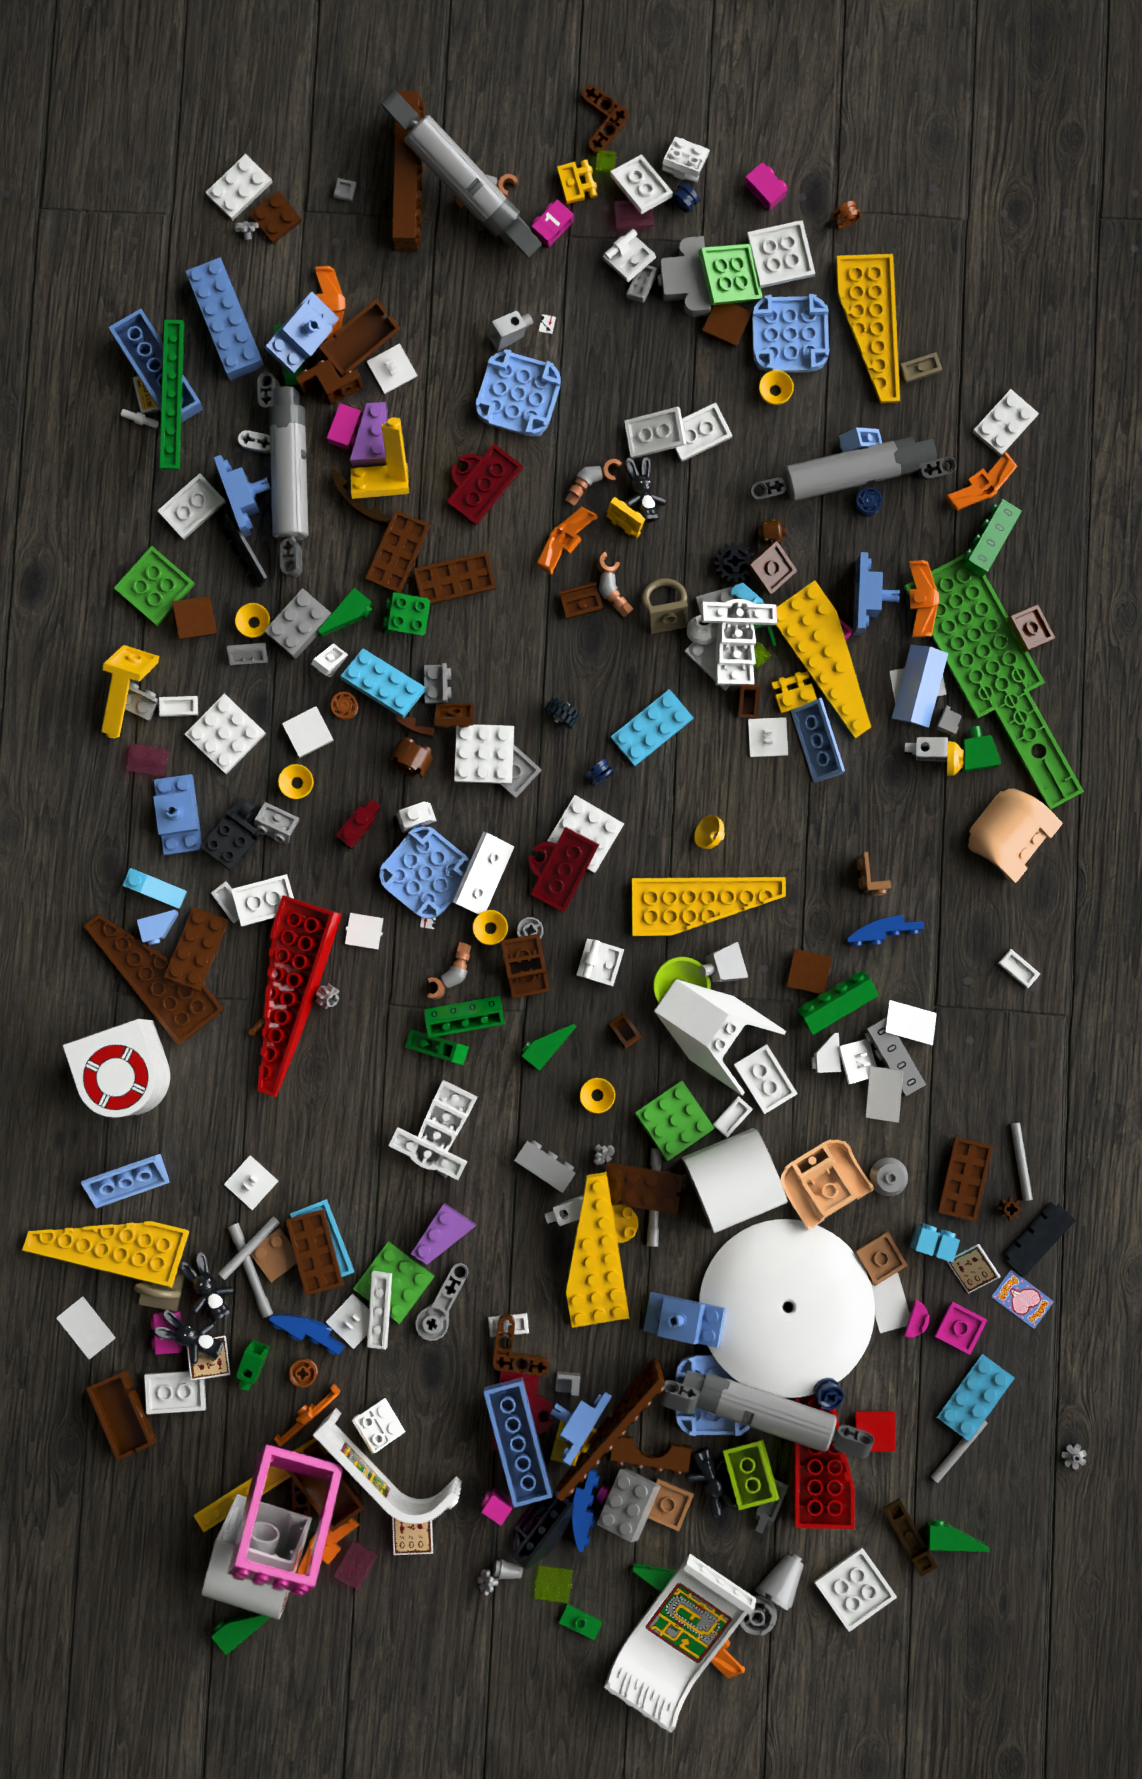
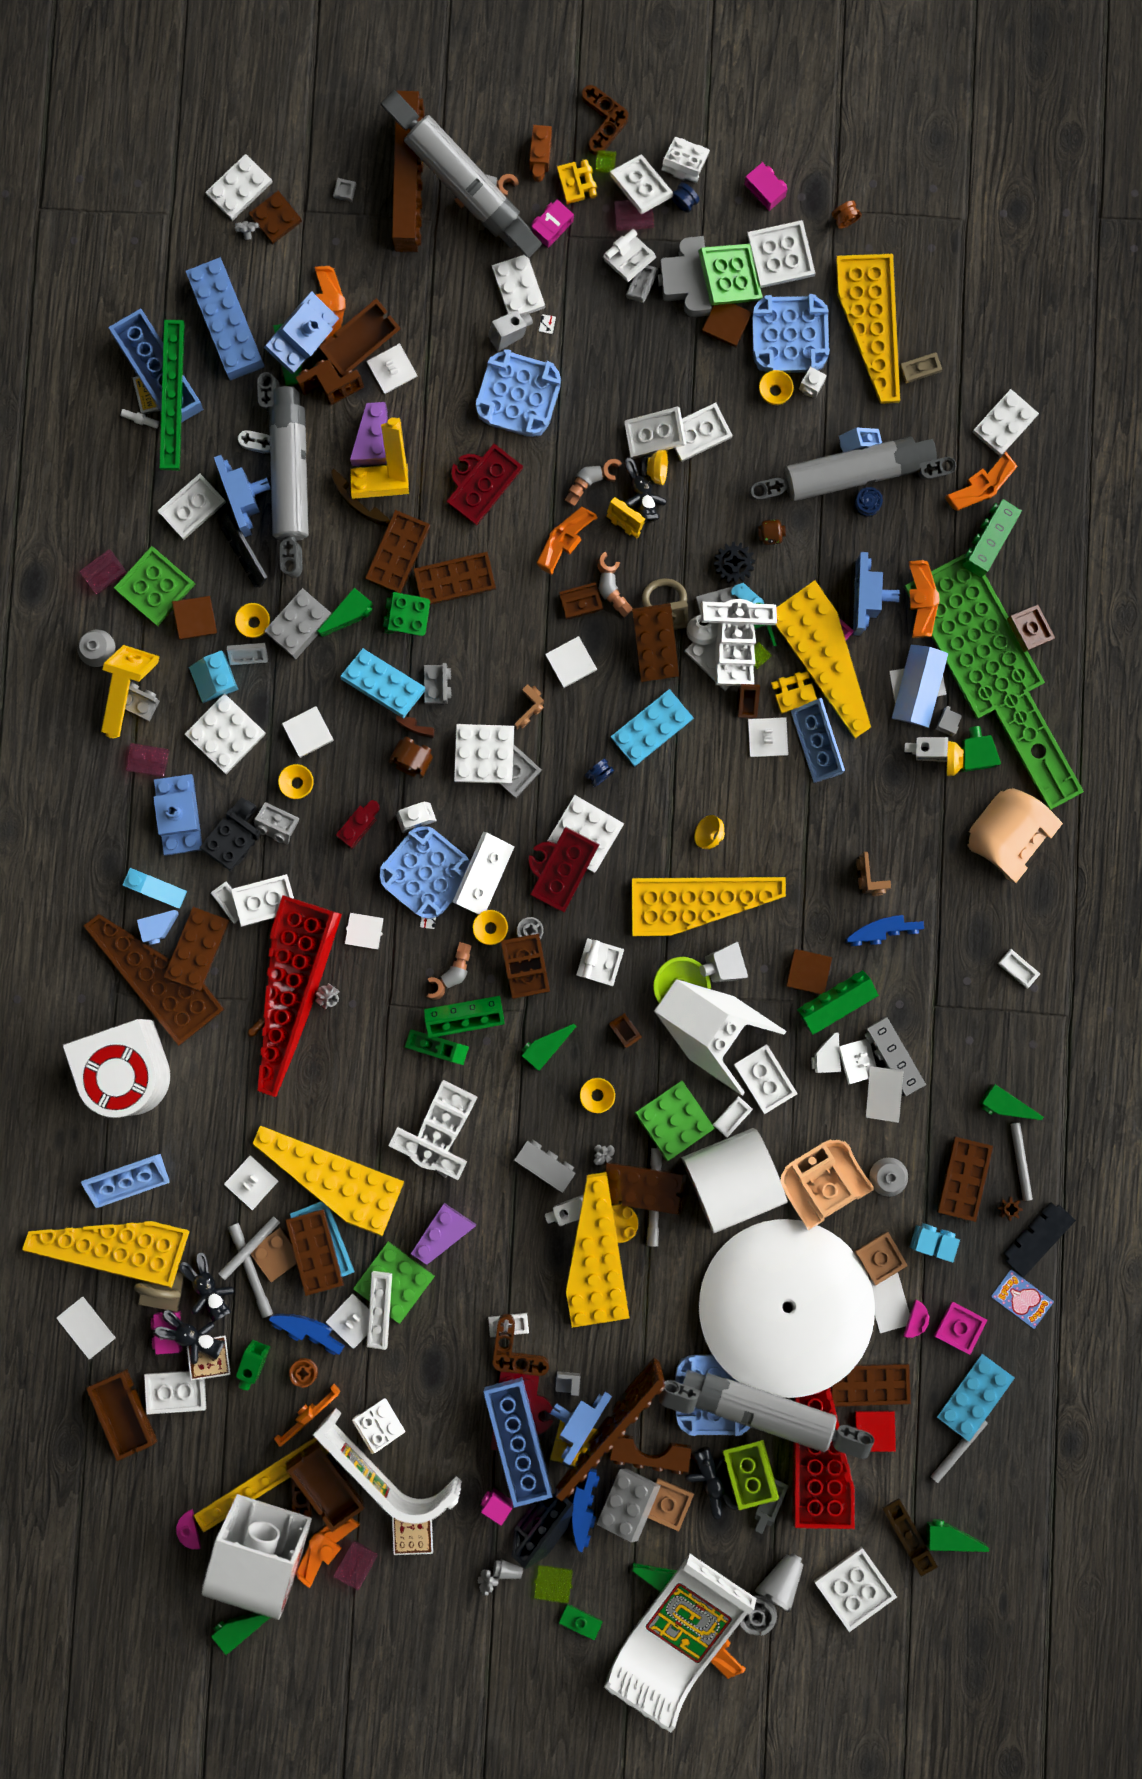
white tile [159,696,198,717] -> none
door [227,1445,343,1596] -> none
white slope [311,643,348,677] -> none
dark pink brick [327,403,363,451] -> none
dark orange wheel [331,692,359,720] -> none
light grey beam [416,1263,469,1341] -> none
reddish brown plate [434,703,475,728] -> none
black wheel [544,697,581,729] -> none
magenta plate [596,1485,611,1505] -> none
medium blue brick [643,1292,726,1348] -> none
plate [747,541,797,595] -> none
dark blue wheel [813,1378,844,1410] -> none
white sticker [886,1000,936,1045] -> none
piece [947,1244,1001,1294] -> none
light grey plant [1061,1444,1087,1469] -> none
none -> light grey cone [77,629,115,667]
none -> clear pink plate [79,549,127,594]
none -> dark pink plate [177,1509,201,1549]
none -> medium azure slope [189,650,238,703]
none -> yellow wing [253,1126,404,1237]
none -> white plate [492,255,545,316]
none -> medium nougat bracket [514,684,544,730]
none -> dark orange brick [530,125,552,182]
none -> white tile [545,636,597,688]
none -> reddish brown plate [632,603,679,682]
none -> yellow piece [647,450,668,485]
none -> white brick [799,366,827,398]
none -> reddish brown plate [831,1363,911,1406]
none -> green slope [979,1084,1044,1120]

